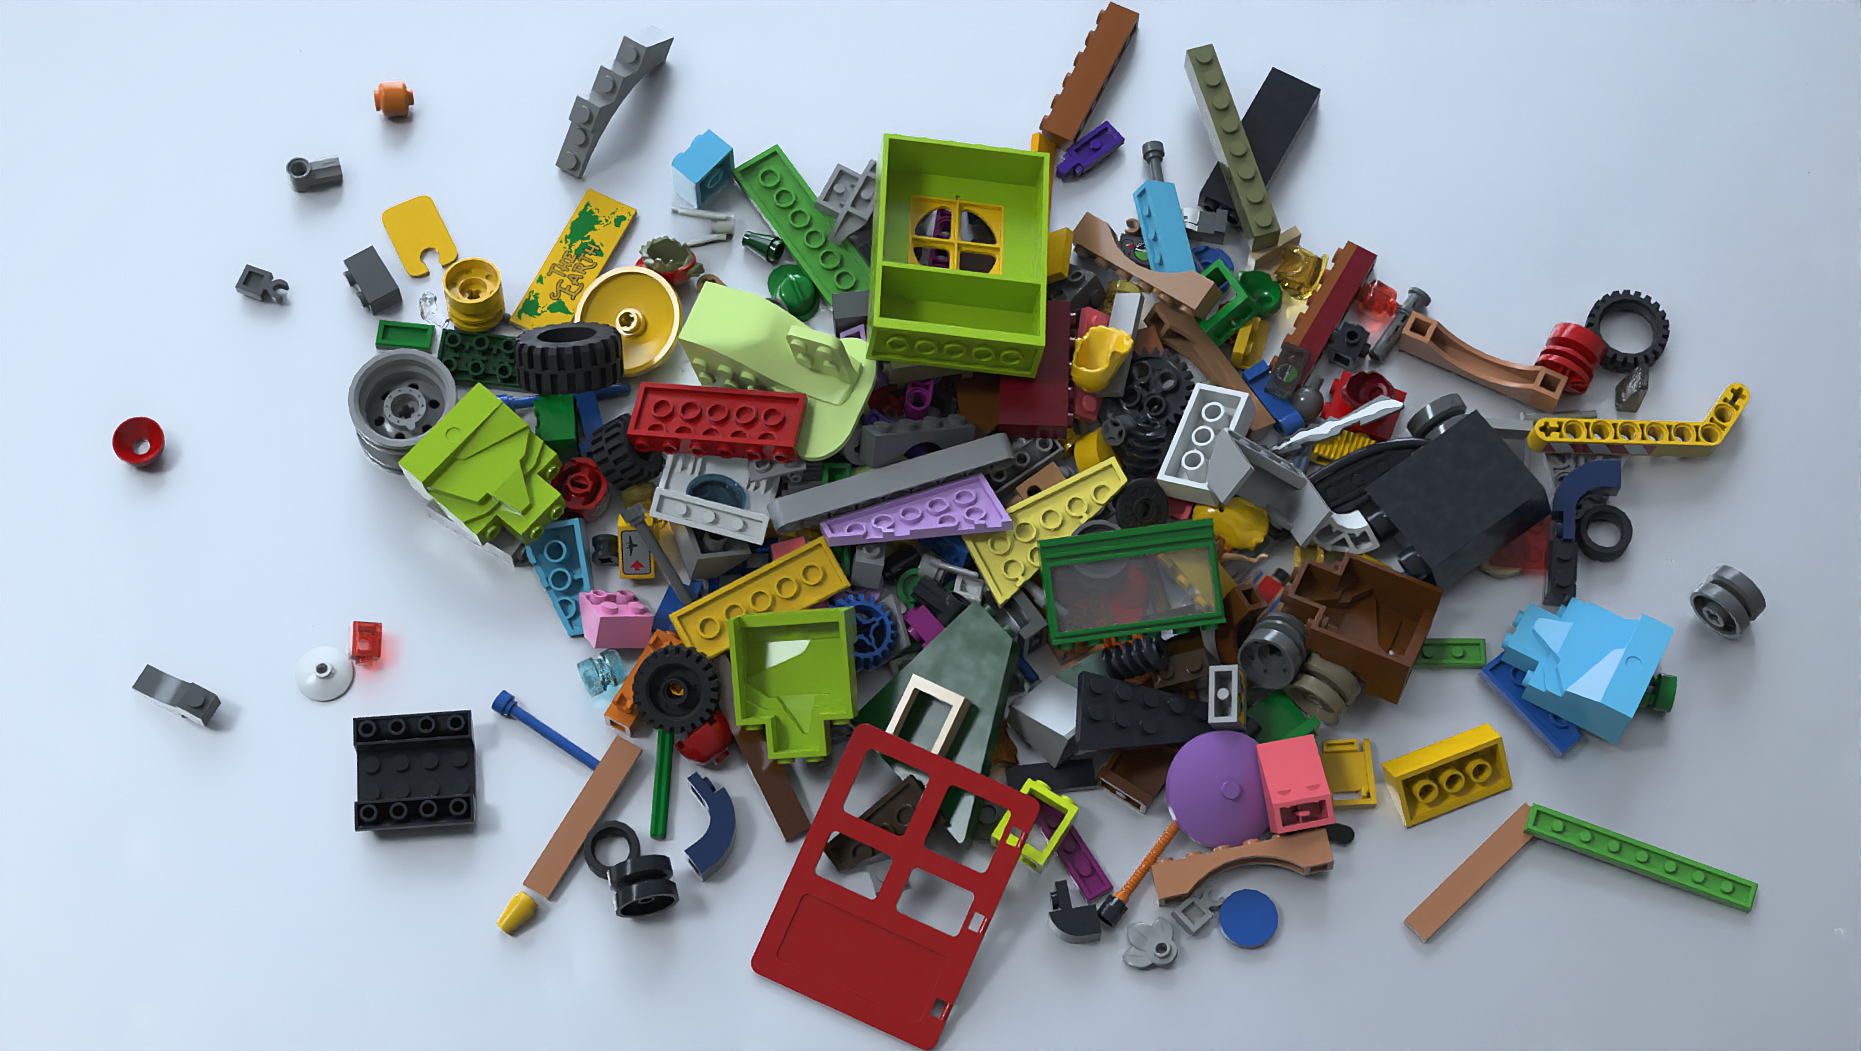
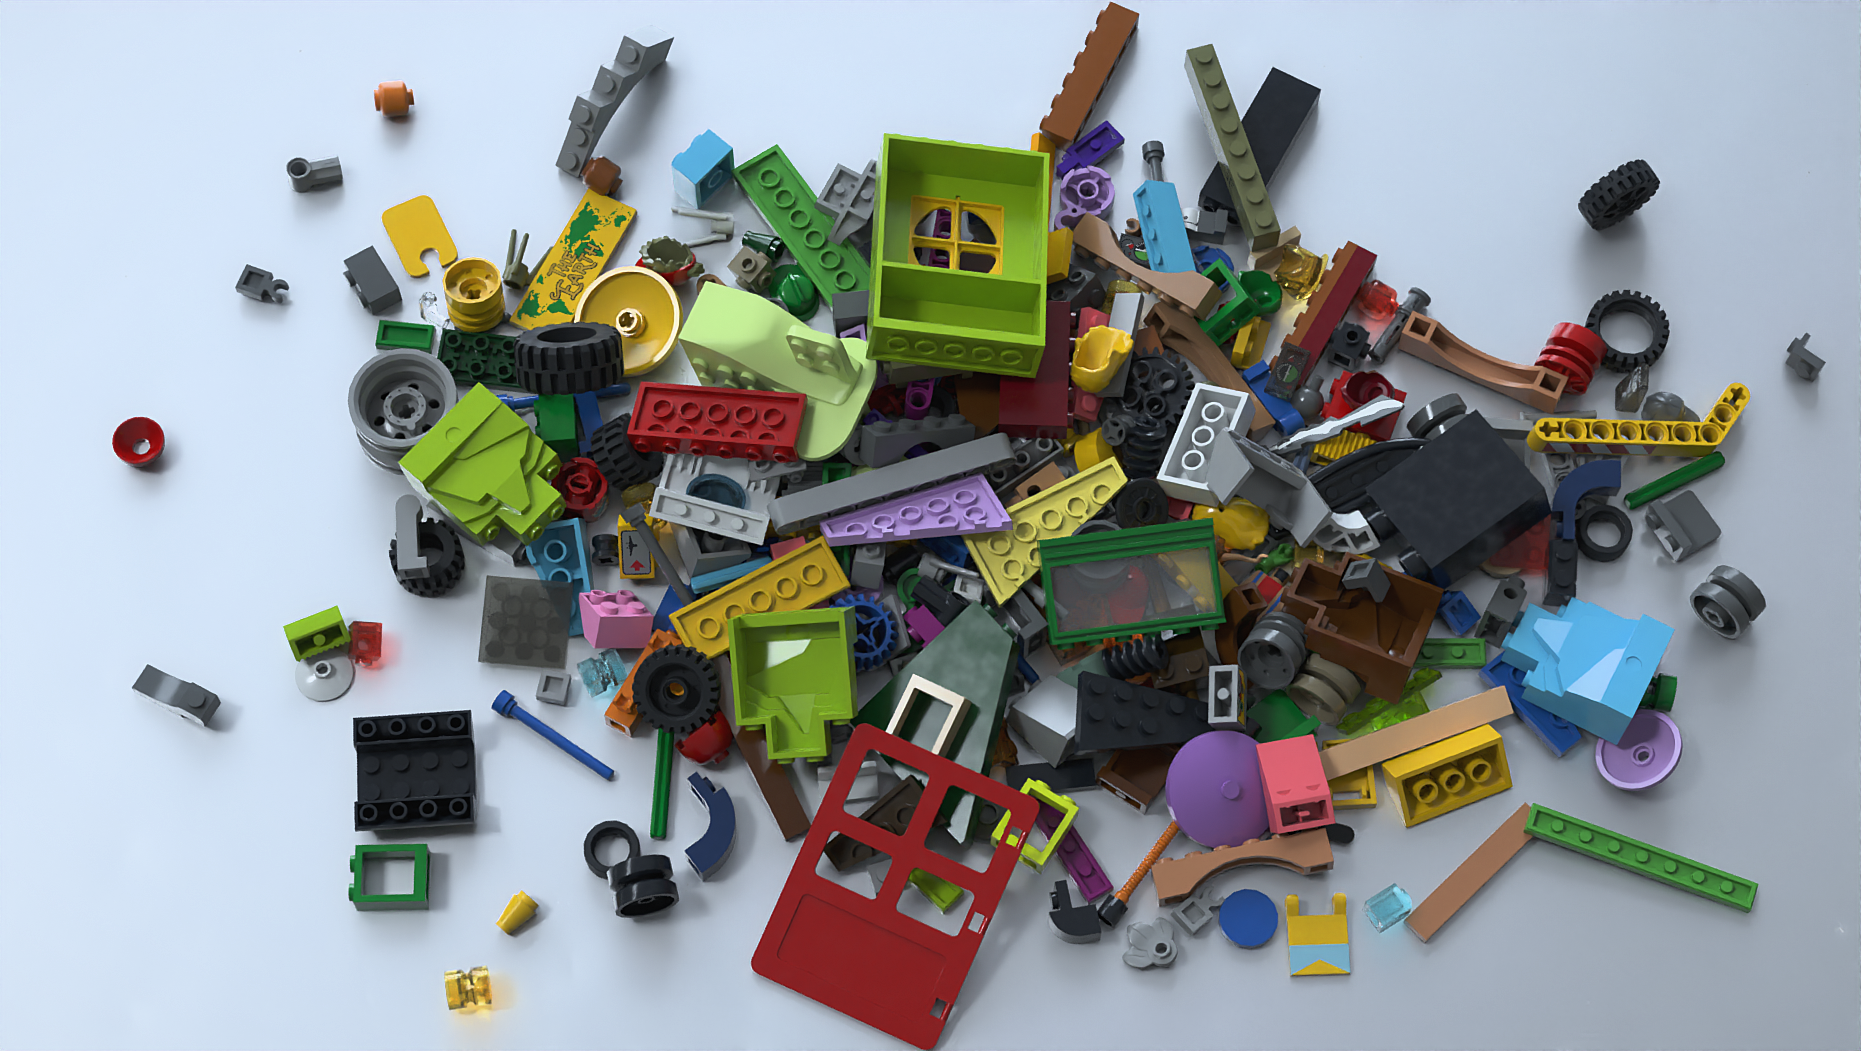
nougat tile [522,735,643,901] -> none
none -> lime brick [283,605,351,662]
none -> green window [348,844,431,911]
none -> black tyre [389,517,465,597]
none -> light grey leg [395,494,430,580]
none -> clear yellow wheel [444,965,492,1010]
none -> clear smoke plate [478,575,574,670]
none -> olive plant [502,229,553,290]
none -> light grey plate [536,669,572,705]
none -> dark orange head [581,156,623,196]
none -> medium azure axle [690,556,772,594]
none -> dark tan brick [727,245,777,294]
none -> white panel [817,761,880,804]
none -> lime tile [908,868,964,914]
none -> lavender piece [1054,166,1115,231]
none -> bright green arm [1255,543,1294,575]
none -> yellow flag [1284,893,1351,976]
none -> light nougat tile [1318,685,1514,781]
none -> clear neon green bracket [1336,668,1443,735]
none -> dark grey panel [1342,558,1391,603]
none -> clear light blue brick [1362,883,1412,934]
none -> blue bracket [1436,590,1481,636]
none -> dark grey torso [1474,576,1527,649]
none -> black wheel [1578,159,1660,230]
none -> lavender dish [1596,709,1683,791]
none -> green axle [1624,451,1725,510]
none -> dark grey piece [1641,392,1700,439]
none -> dark grey bracket [1643,490,1721,562]
none -> dark grey bracket [1785,333,1826,382]

